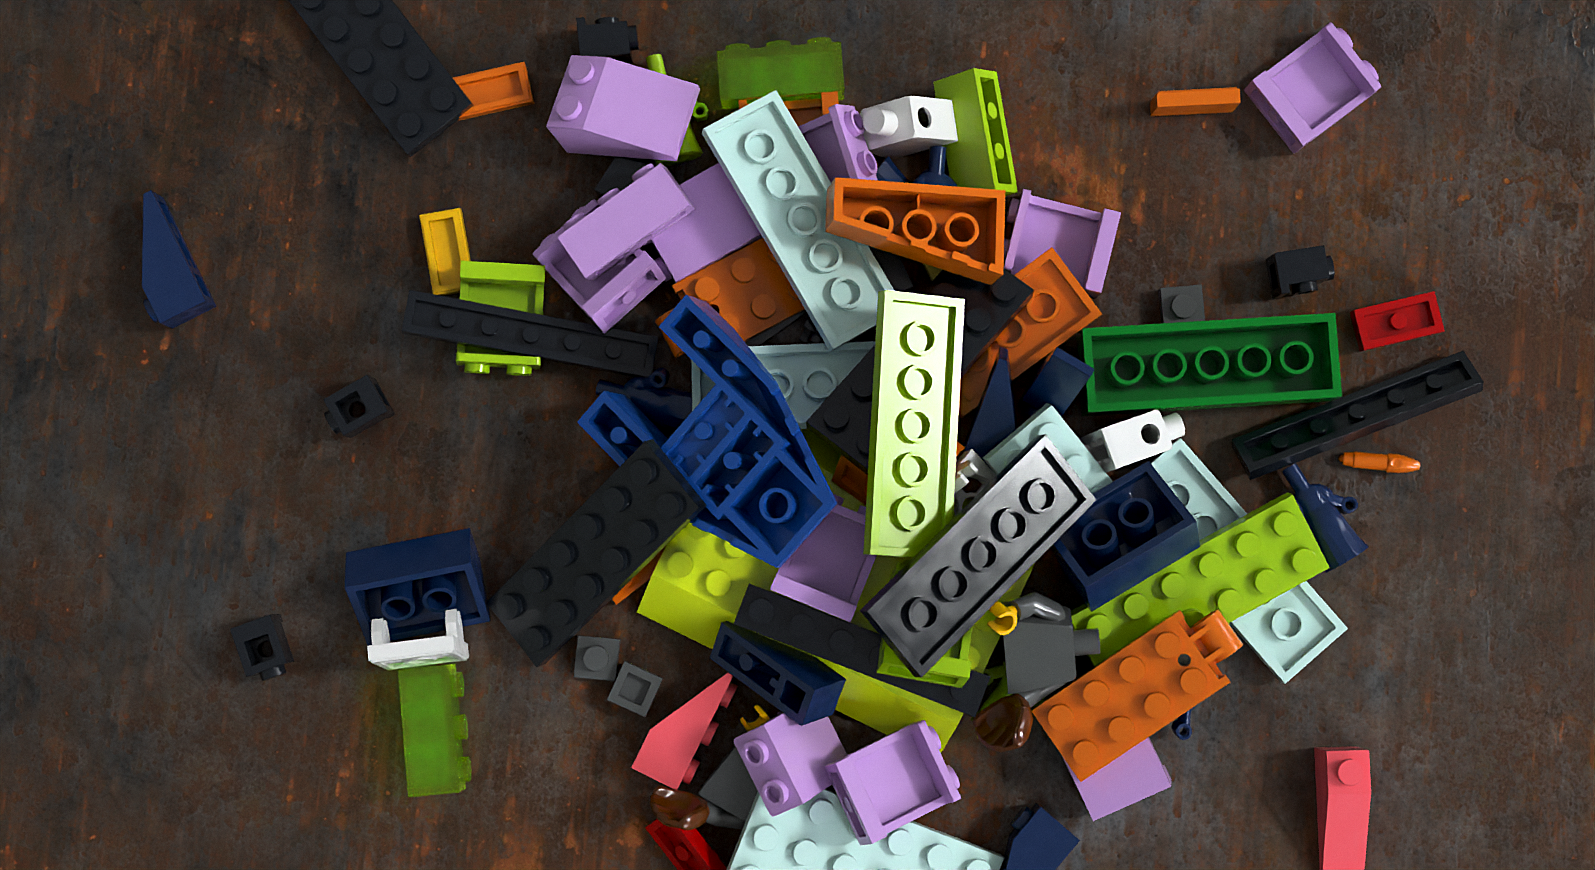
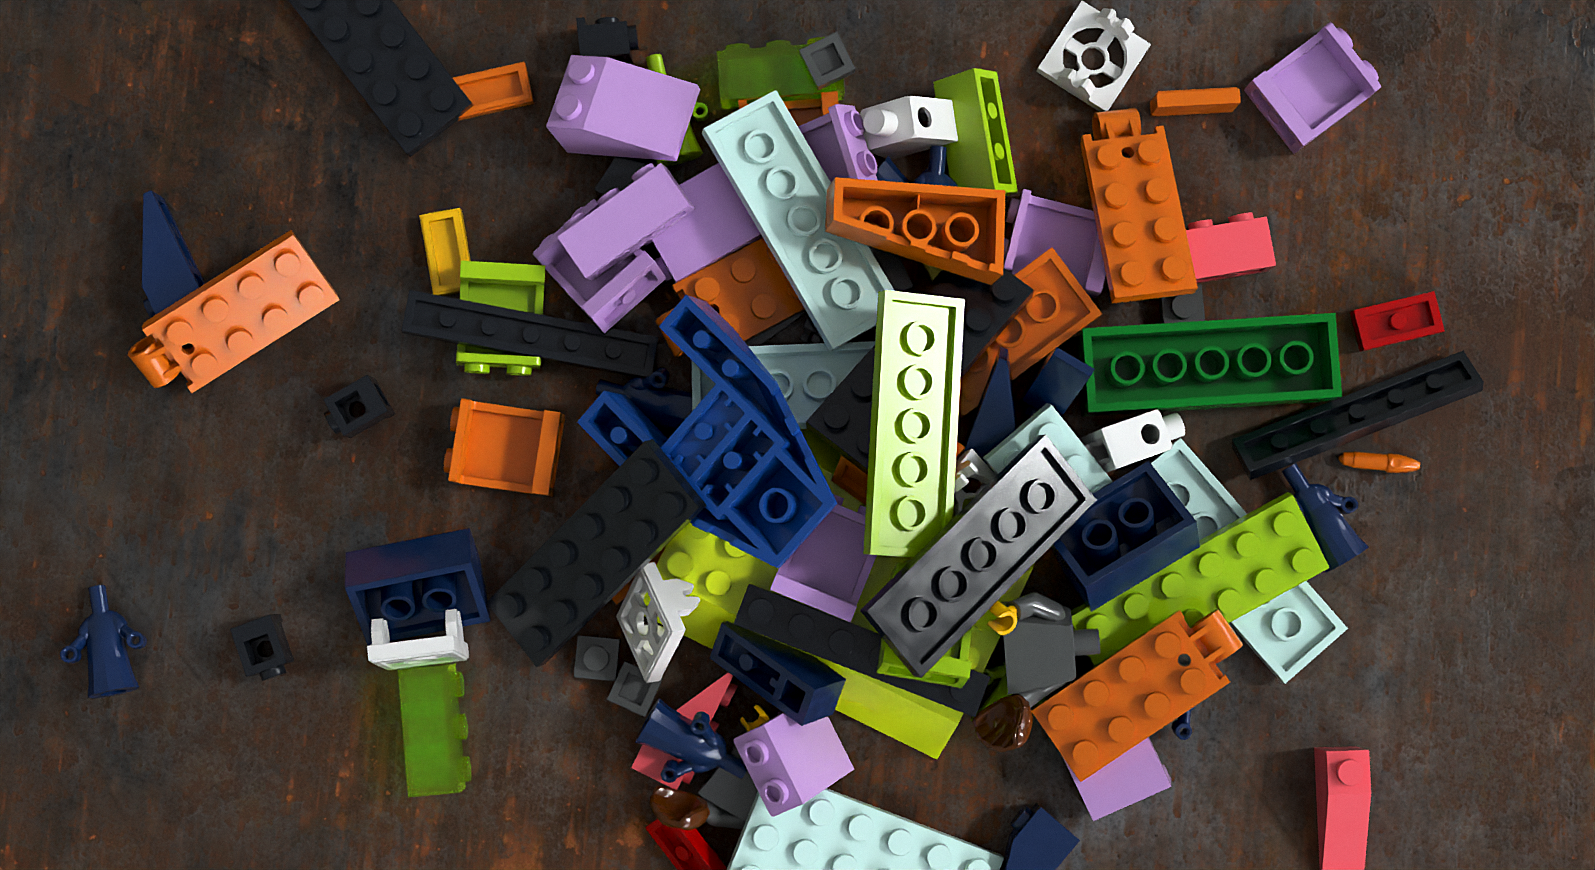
lavender panel [824,720,961,845] -> none
black brick [1266,245,1335,300] -> none
none -> dark blue piece [60,585,147,699]
none -> orange hinge [128,230,340,393]
none -> orange panel [444,398,565,497]
none -> white piece [616,562,700,683]
none -> dark blue piece [635,698,747,783]
none -> dark grey plate [799,32,855,91]
none -> white piece [1036,1,1151,112]
none -> orange hinge [1080,108,1198,304]
none -> coral brick [1186,212,1276,284]

